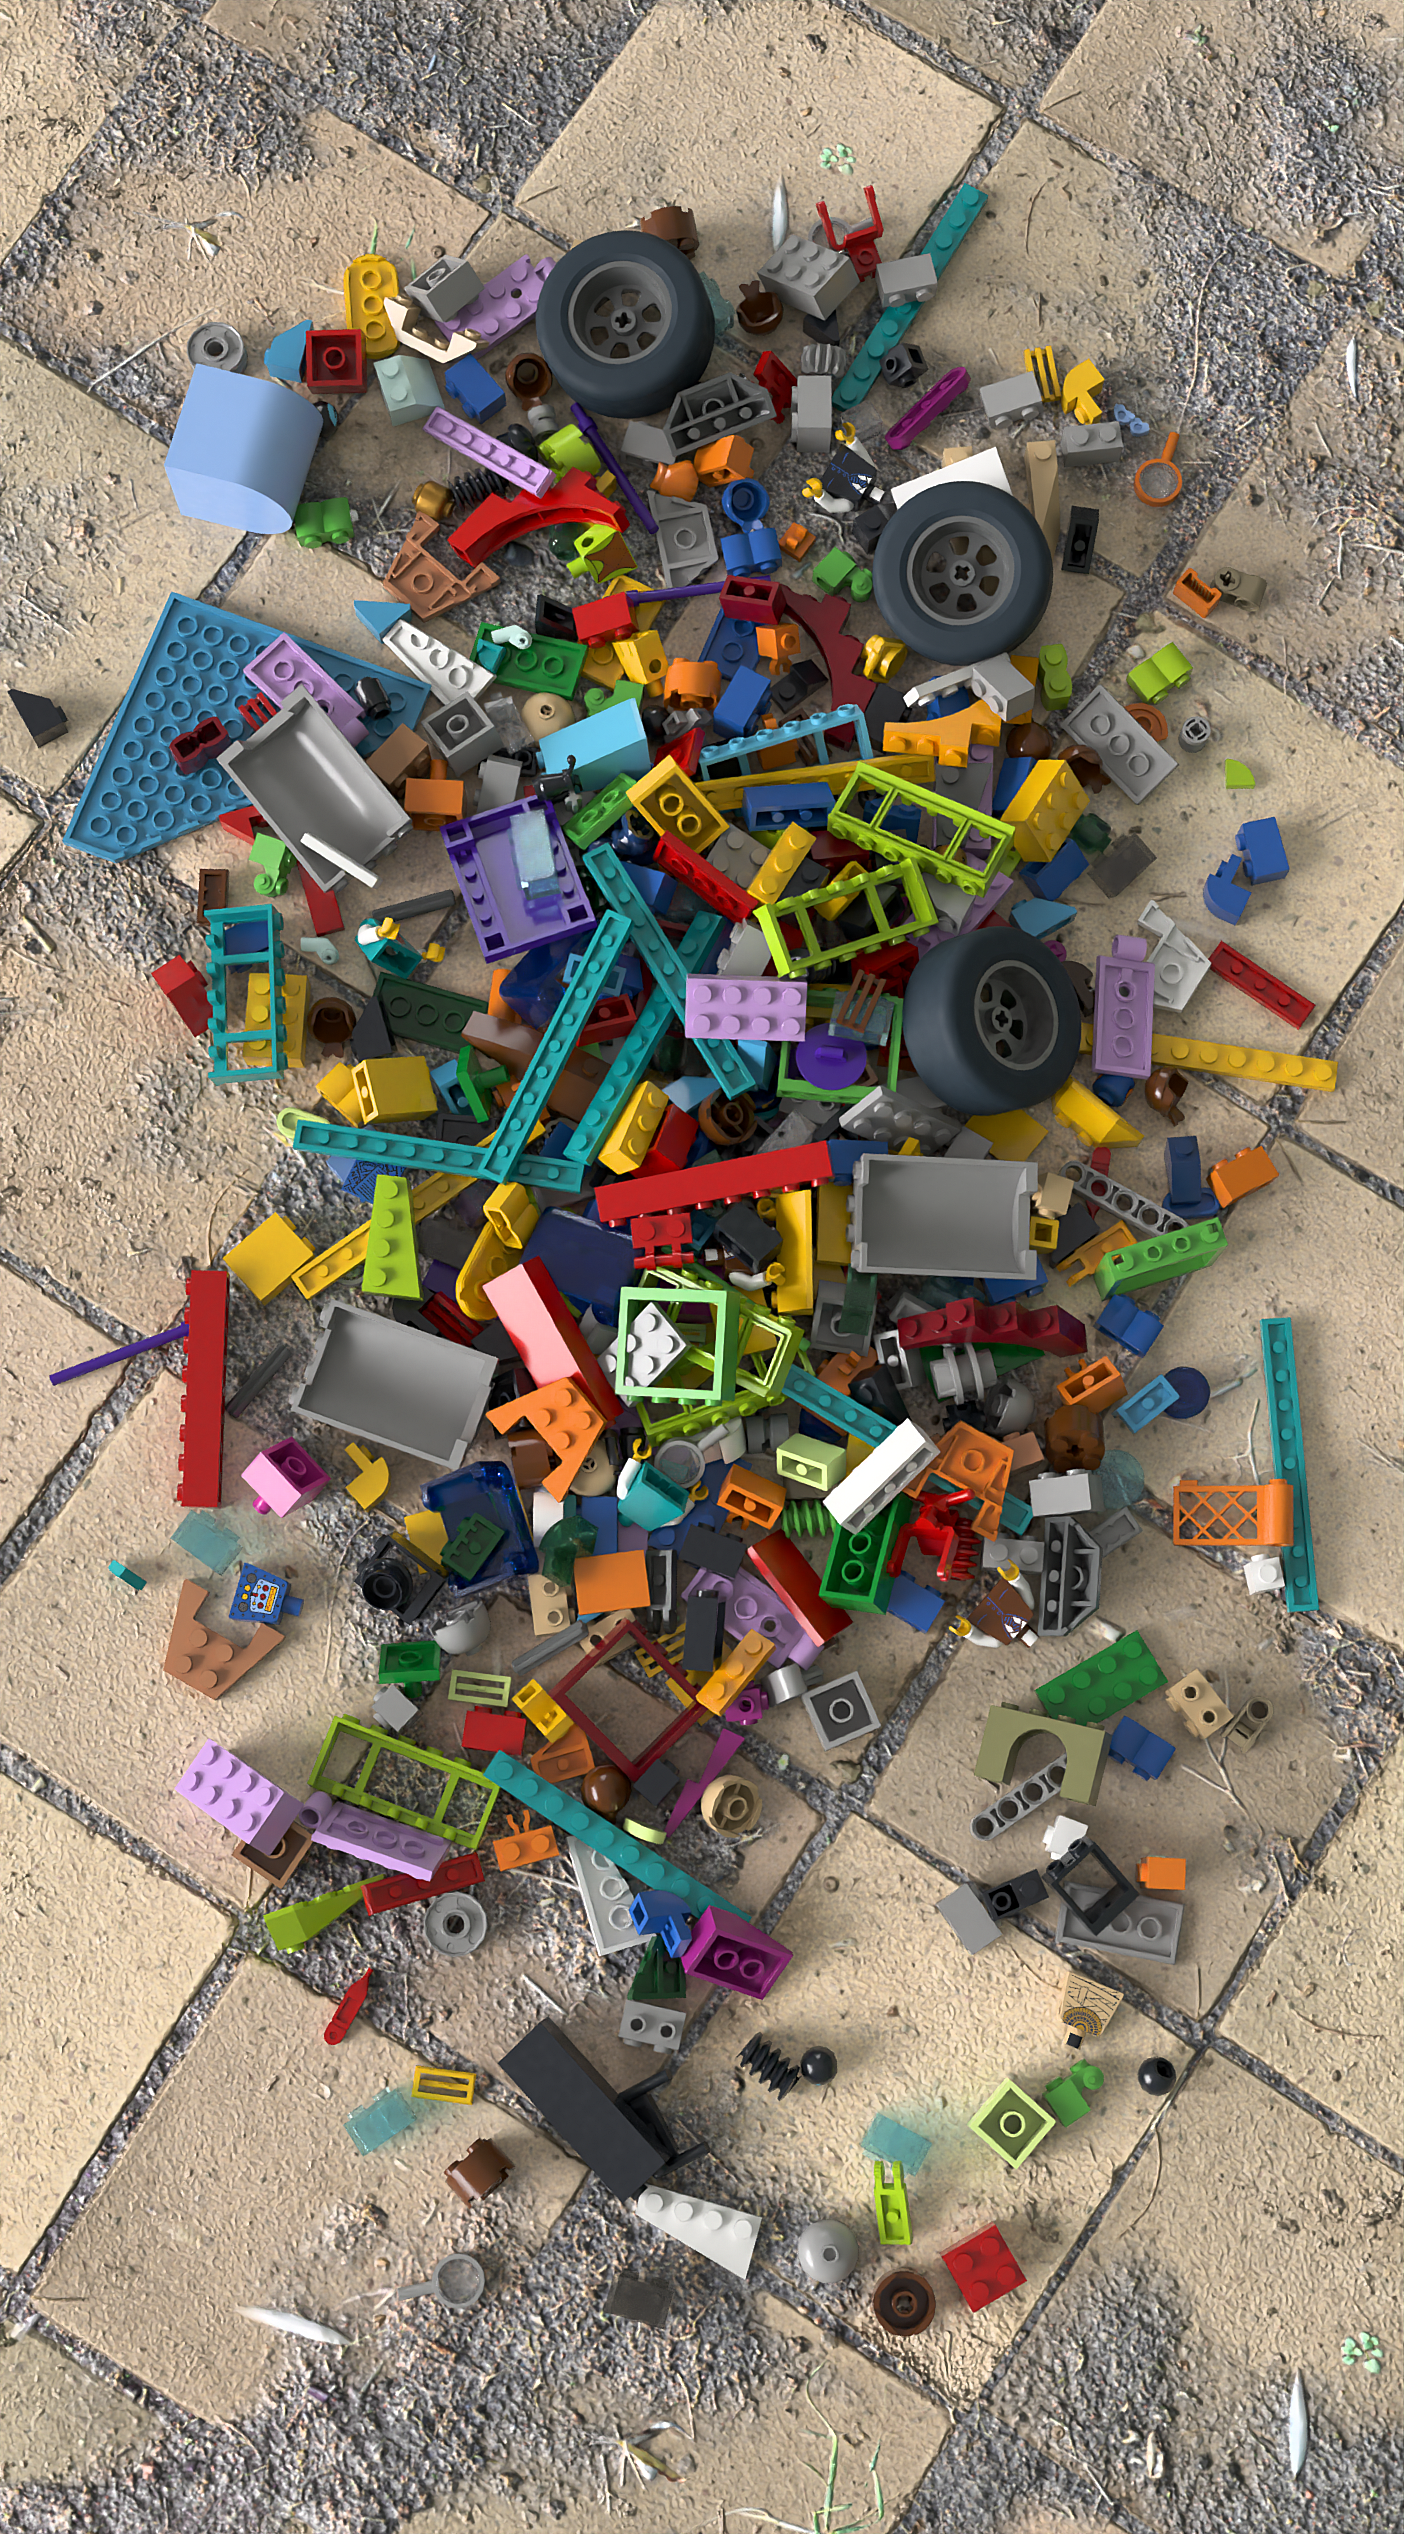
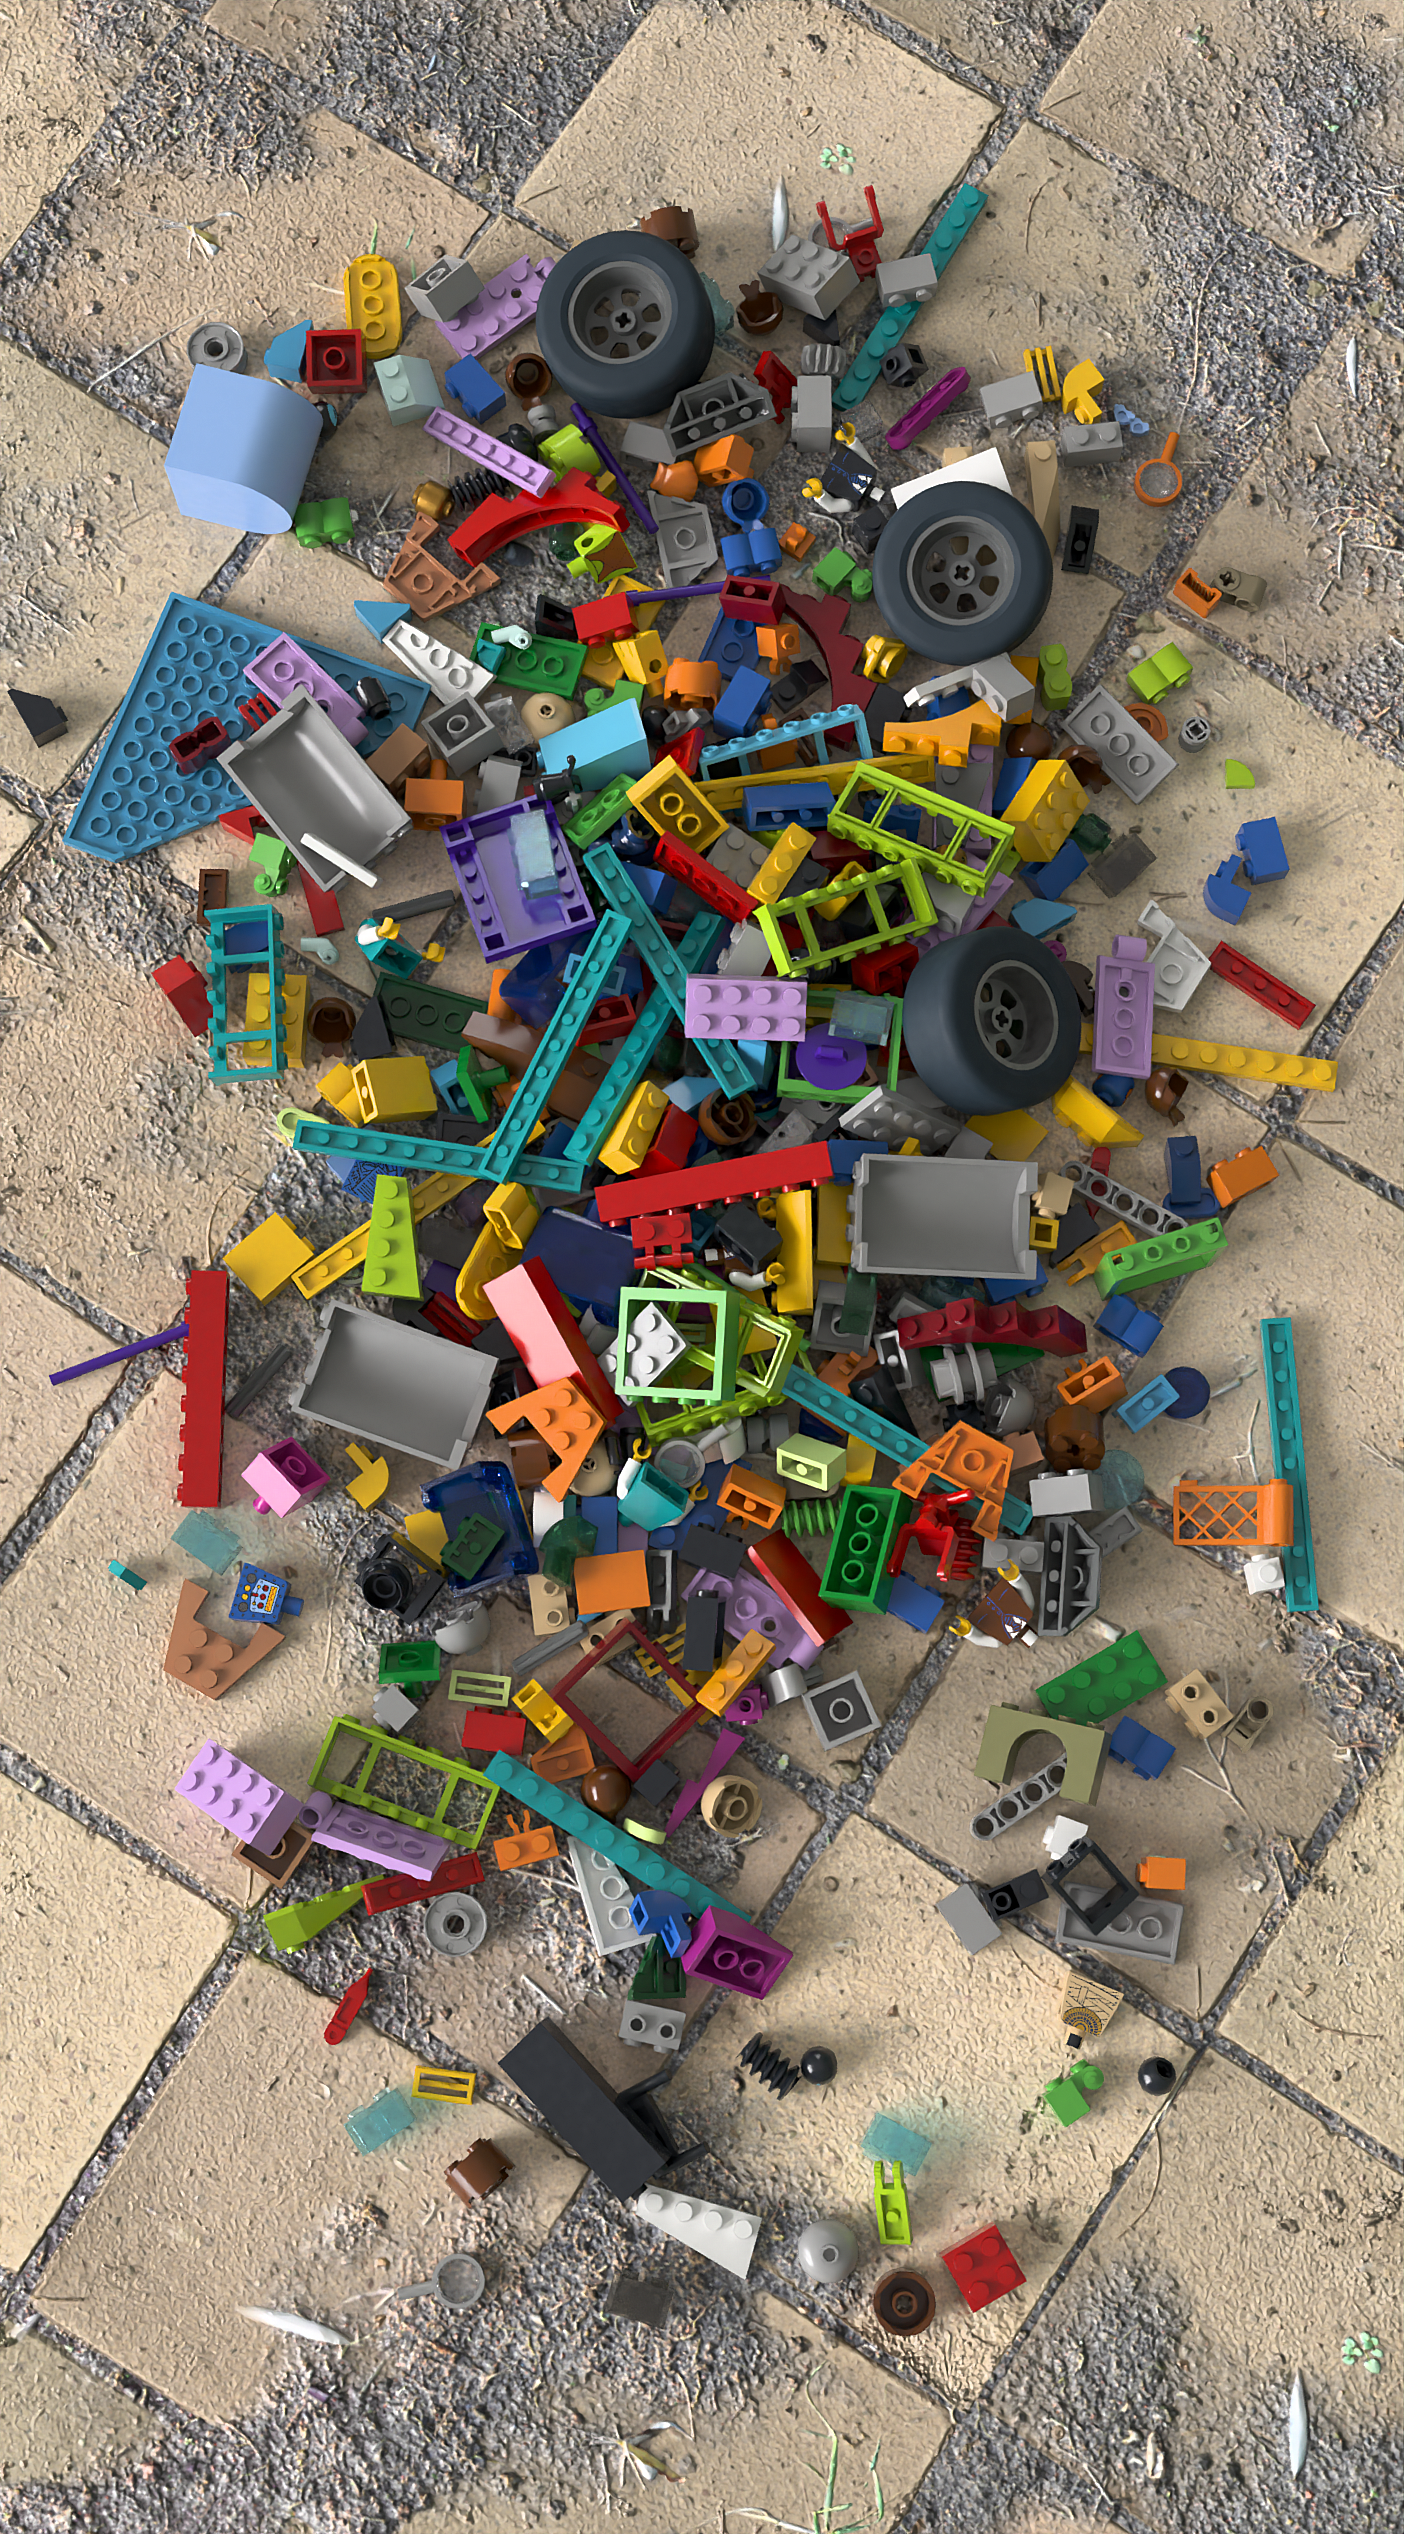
slope [384,294,490,363] -> none
white brick [823,1418,941,1535] -> none
reddish brown tile [836,969,886,1034] -> none
yellowish green brick [966,2078,1057,2170] -> none

